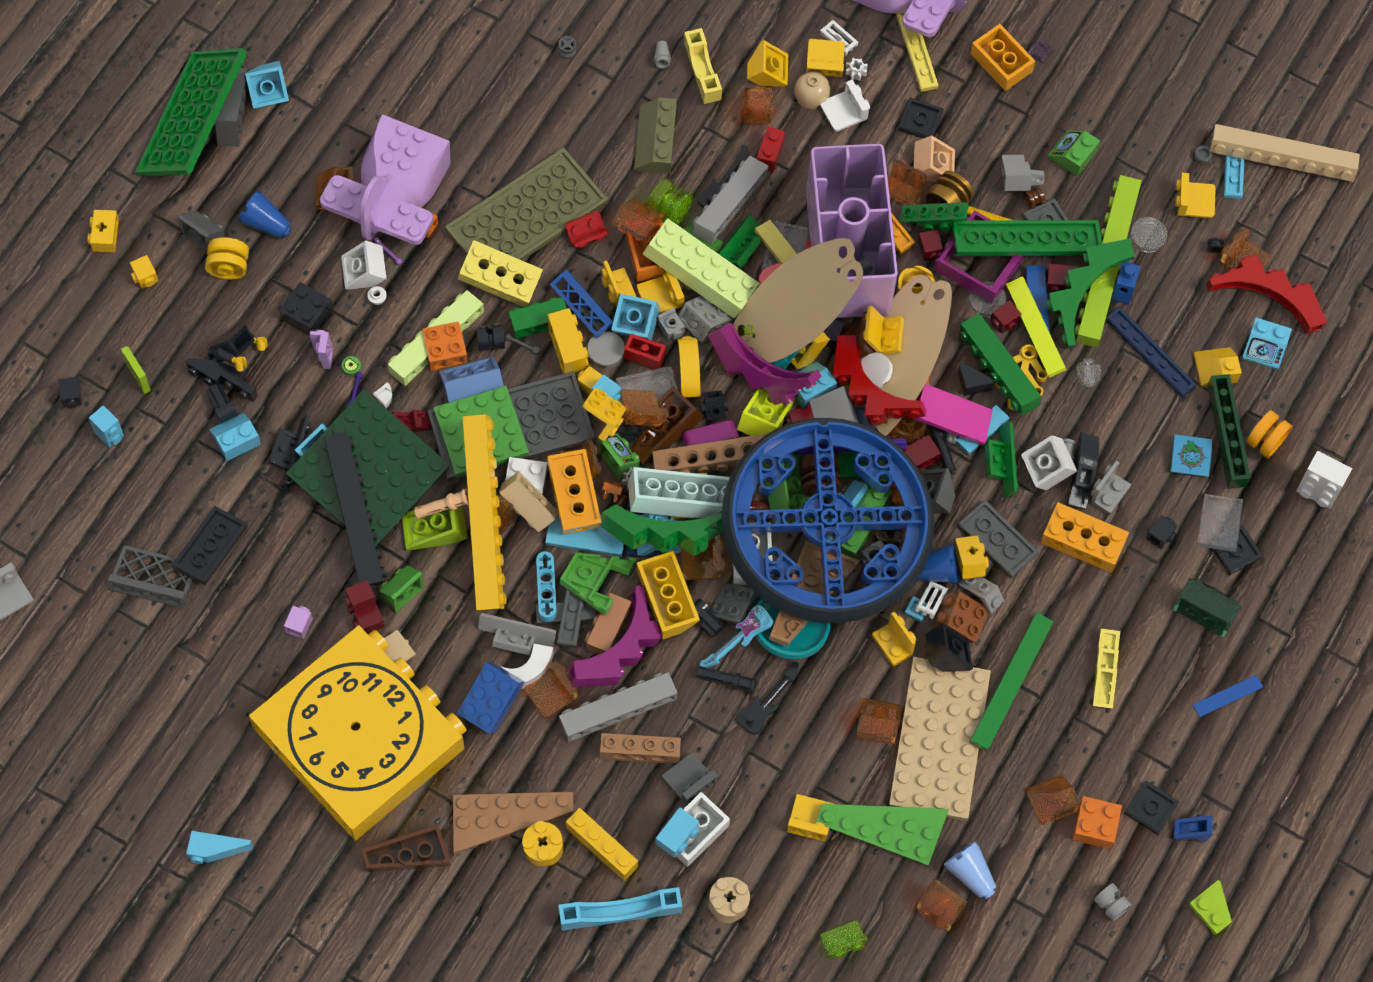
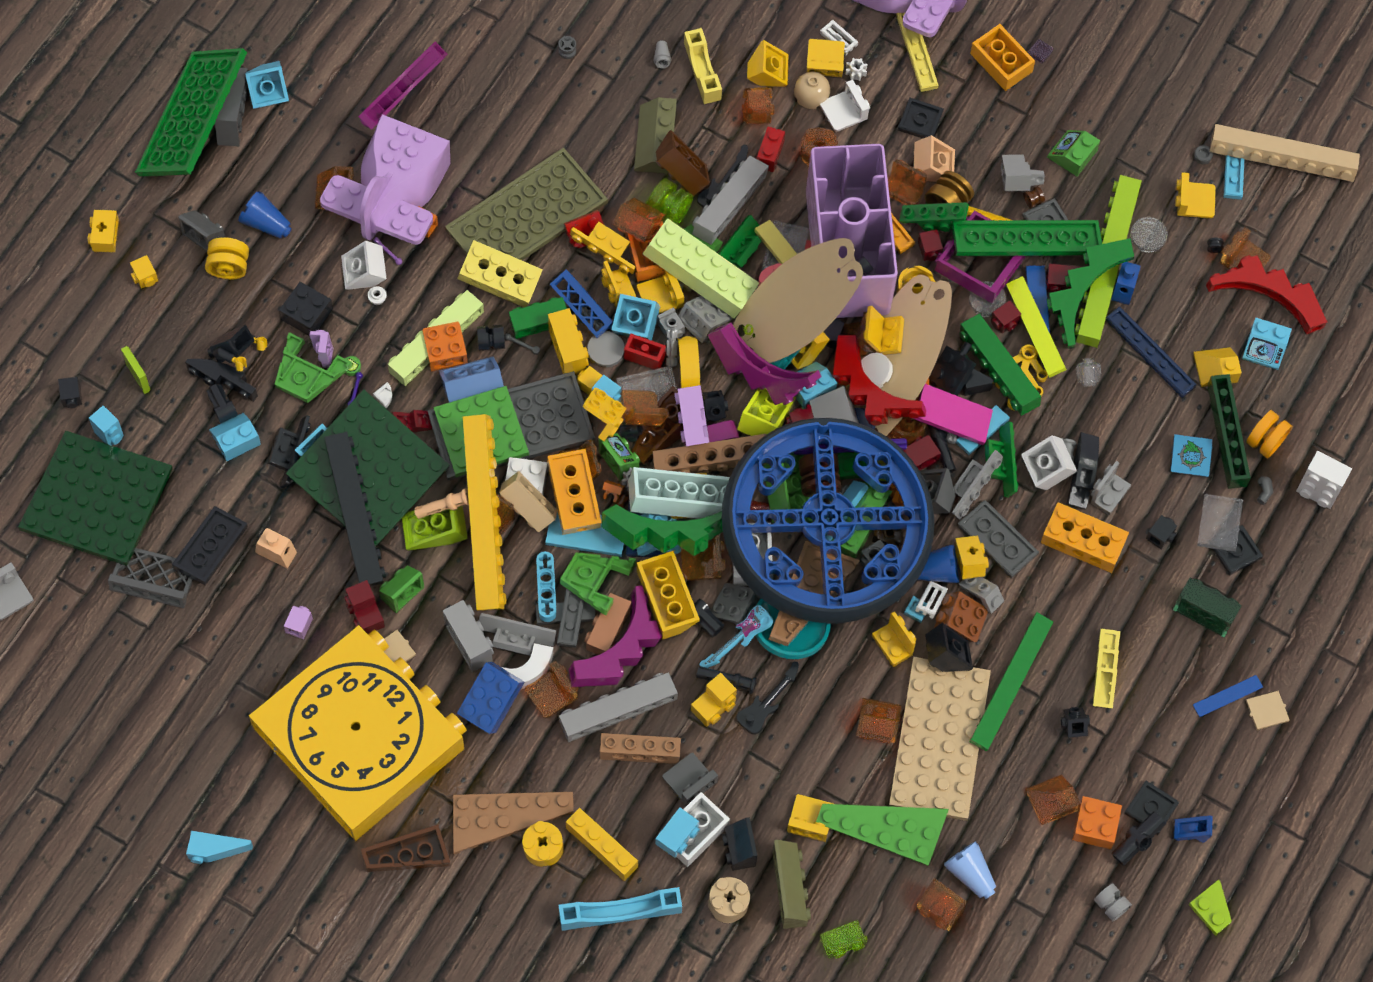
none -> dark green plate [18,431,173,566]
none -> light nougat torso [255,528,297,569]
none -> bright green wing [275,332,353,403]
none -> magenta arch [358,41,448,130]
none -> light grey brick [443,600,494,672]
none -> yellow bracket [570,222,636,274]
none -> reddish brown slope [656,130,710,196]
none -> light grey axle [666,329,678,367]
none -> lavender wedge [675,385,709,446]
none -> yellow brick [691,673,737,727]
none -> black slope [722,817,757,871]
none -> olive slope [772,840,811,929]
none -> clear orange brick [800,127,838,167]
none -> black plate [929,341,976,396]
none -> light grey bracket [952,450,1003,519]
none -> black brick [1060,707,1090,738]
none -> black piece [1111,811,1166,865]
none -> tan piece [1246,691,1290,730]
none -> dark grey arm [1257,476,1273,505]

